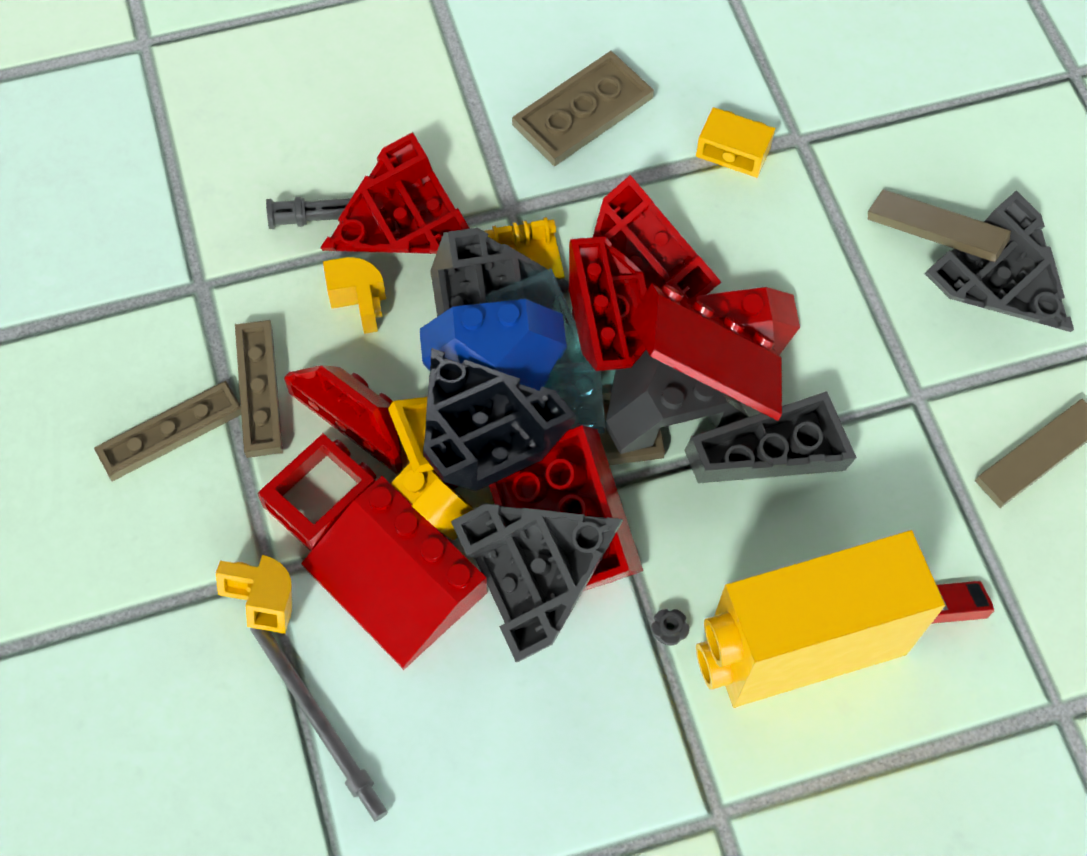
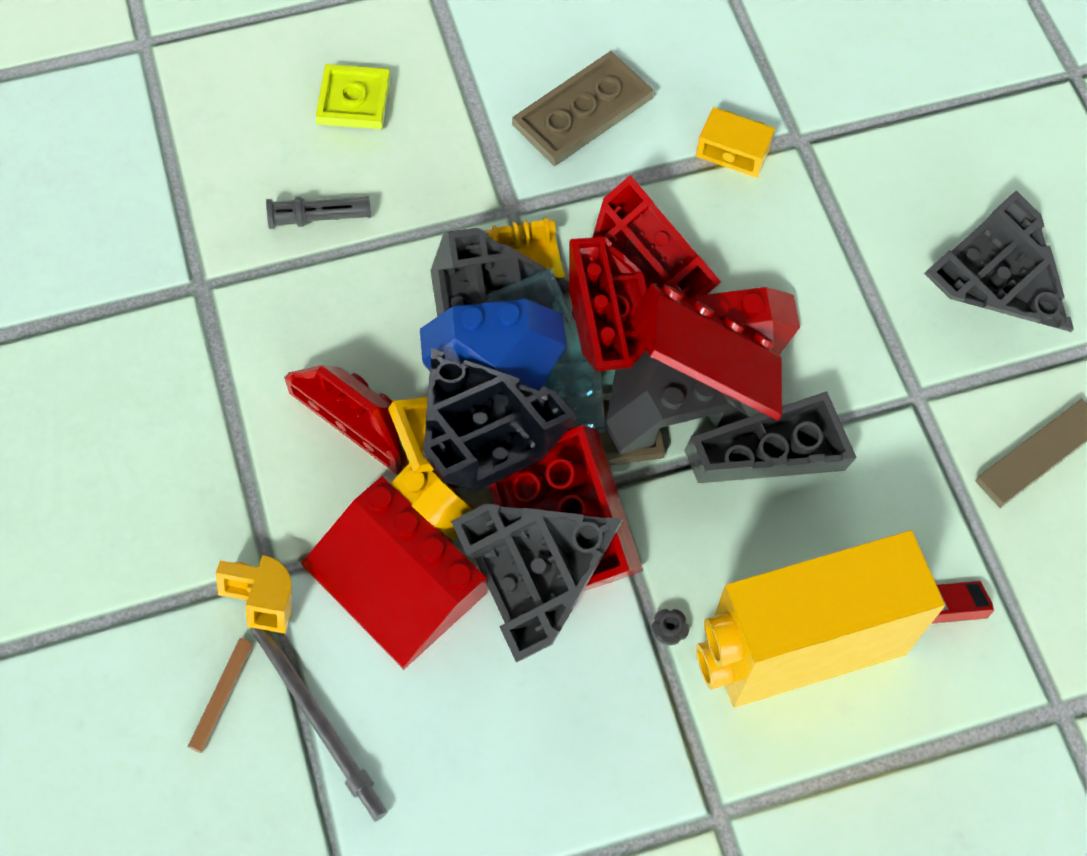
dark tan tile [94,381,241,482] -> none
dark tan plate [235,320,283,458] -> none
red window [257,433,377,551] -> none
red wedge [320,132,470,254] -> none
yellow brick [323,257,386,334] -> none
dark tan tile [868,189,1011,262] -> none
none -> medium nougat bar [187,638,253,753]
none -> neon yellow plate [315,64,390,129]

